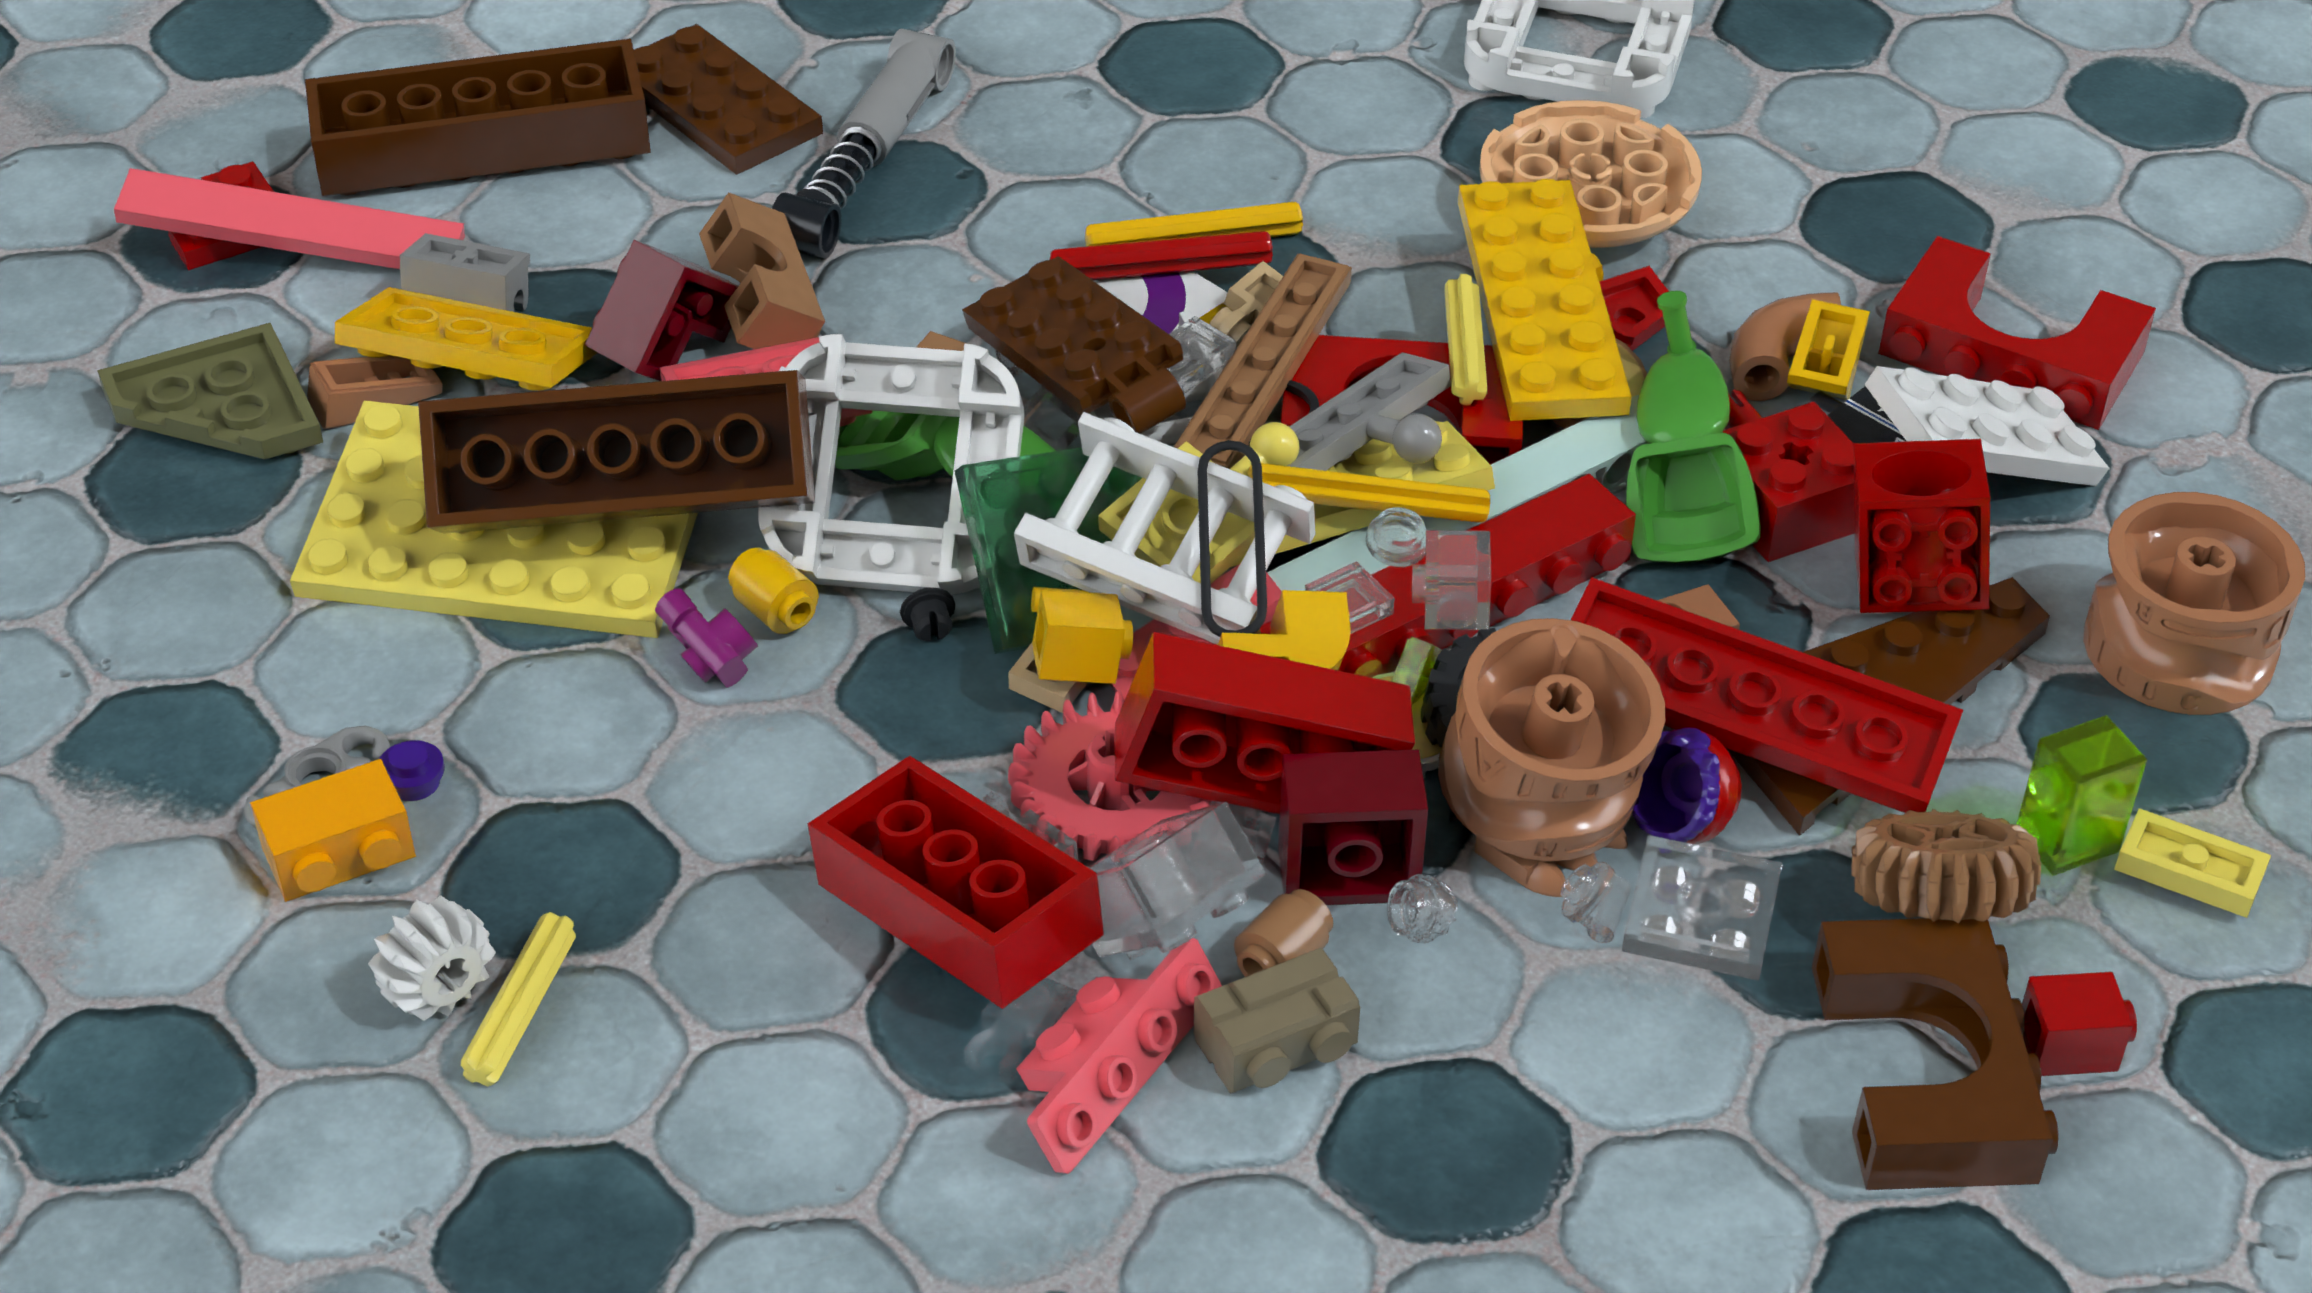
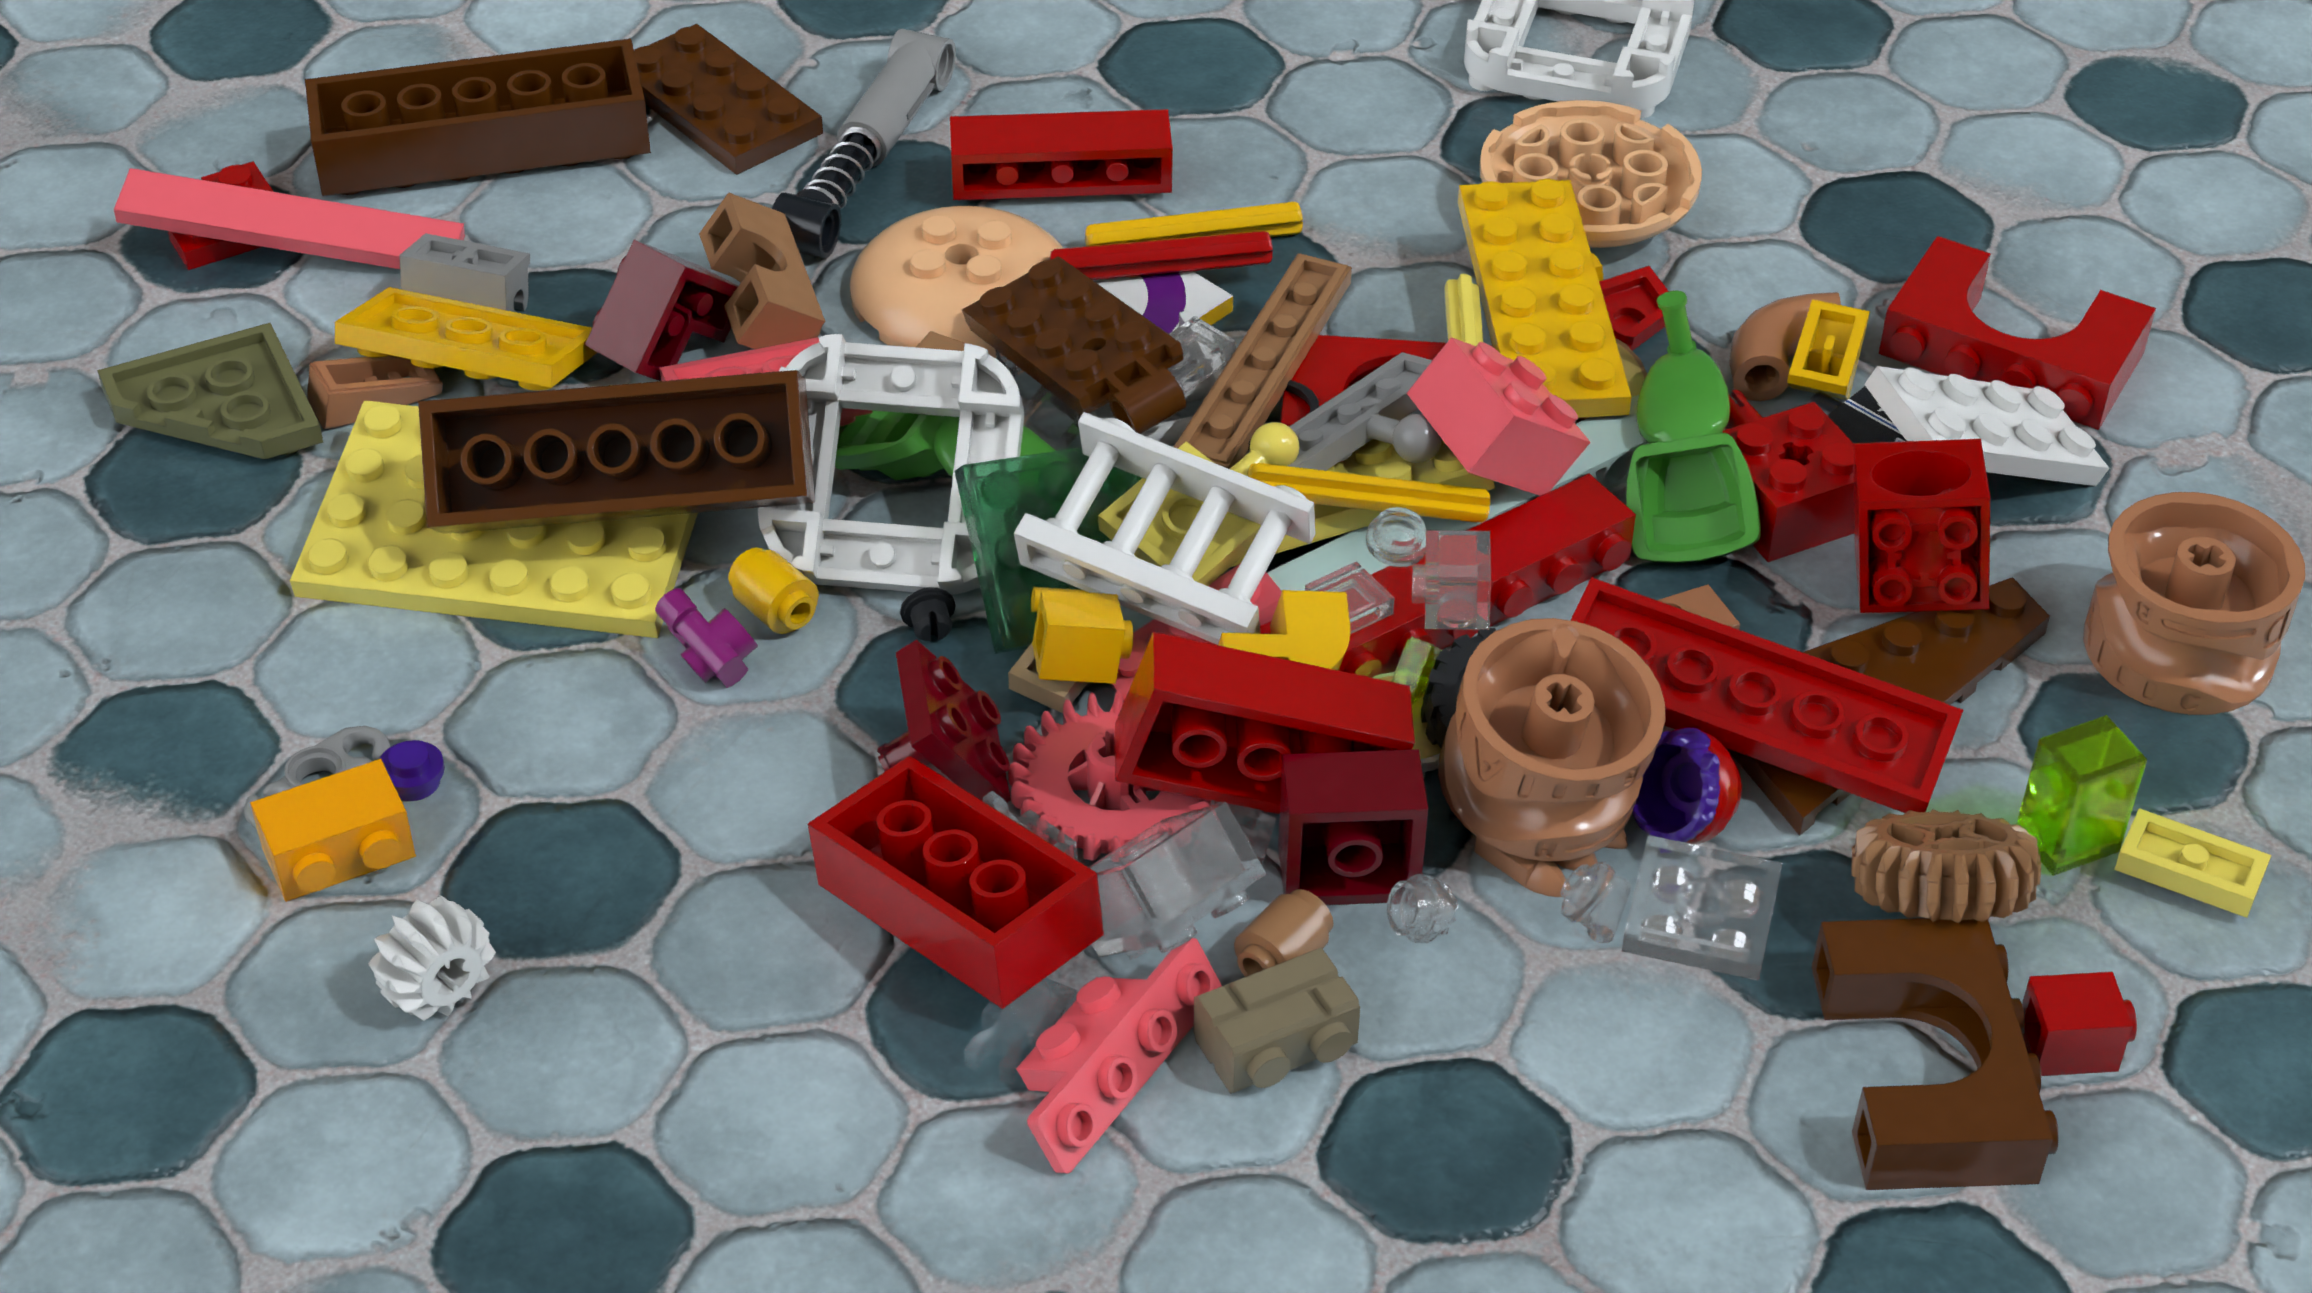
light yellow axle [460,912,576,1087] -> none
black piece [1197,440,1267,637] -> none
tan plate [1206,261,1283,355] -> none
none -> light nougat brick [850,206,1063,358]
none -> dark red plate [877,639,1011,809]
none -> red brick [950,109,1173,200]
none -> coral brick [1406,337,1591,496]

